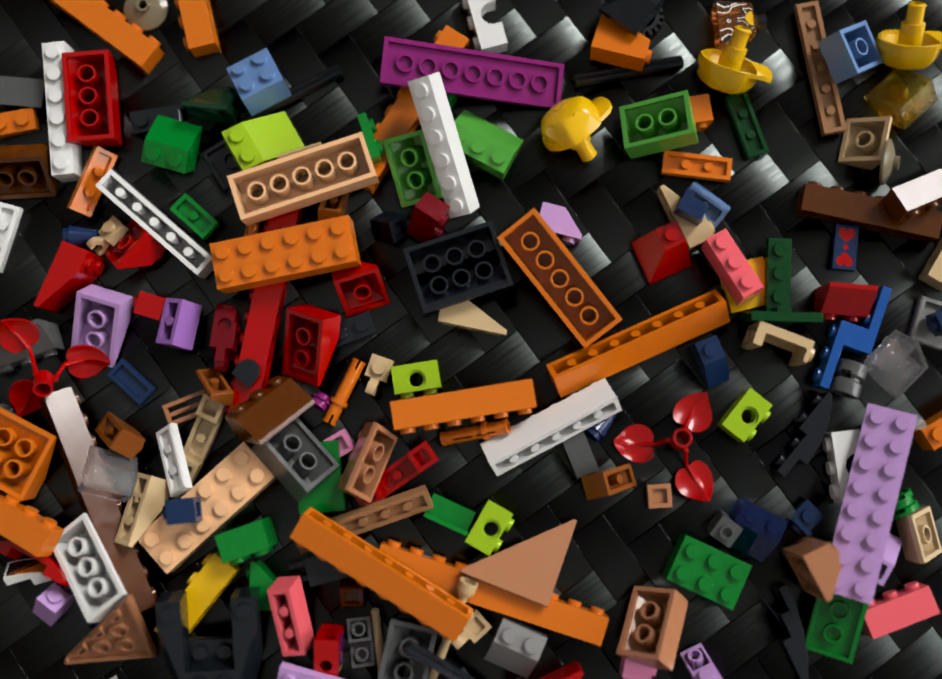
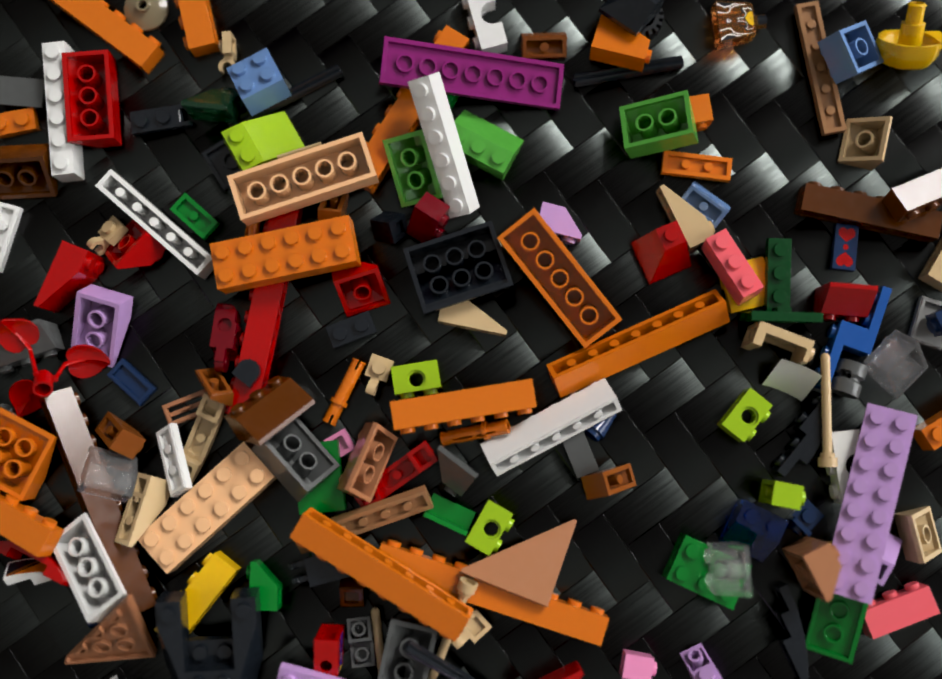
lavender slope [32,581,76,626] -> none
dark blue cone [62,225,99,246] -> none
orange plate [67,145,118,218] -> none
red brick [133,291,166,321] -> none
green slope [141,115,203,174] -> none
medium lavender brick [155,298,202,351] -> none
dark blue brick [162,496,203,525] -> none
green brick [214,516,279,566] -> none
coral brick [267,575,315,657] -> none
red slope [282,303,341,387] -> none
magenta plate [311,391,330,412] -> none
green plate [357,112,384,164] -> none
light grey slope [484,614,547,679] -> none
yellow piece [541,96,613,162] -> none
red plant [613,392,713,502] -> none
nougat slope [616,586,689,671] -> none
nougat plate [646,483,673,509] -> none
dark blue panel [673,188,708,226] -> none
dark blue slope [689,335,730,389] -> none
yellow piece [697,25,772,94] -> none
dark grey bracket [706,509,743,547] -> none
dark green tile [723,92,769,161] -> none
clear yellow slope [864,69,938,130] -> none
dark tan dish [879,138,901,185] -> none
green wheel [893,488,920,520] -> none
none -> tan plate [218,31,237,74]
none -> dark grey slope [437,445,479,497]
none -> dark orange slope [521,32,567,59]
none -> clear slope [704,541,752,598]
none -> lime brick [758,479,806,510]
none -> white sticker [762,359,822,401]
none -> tan piece [818,353,838,467]

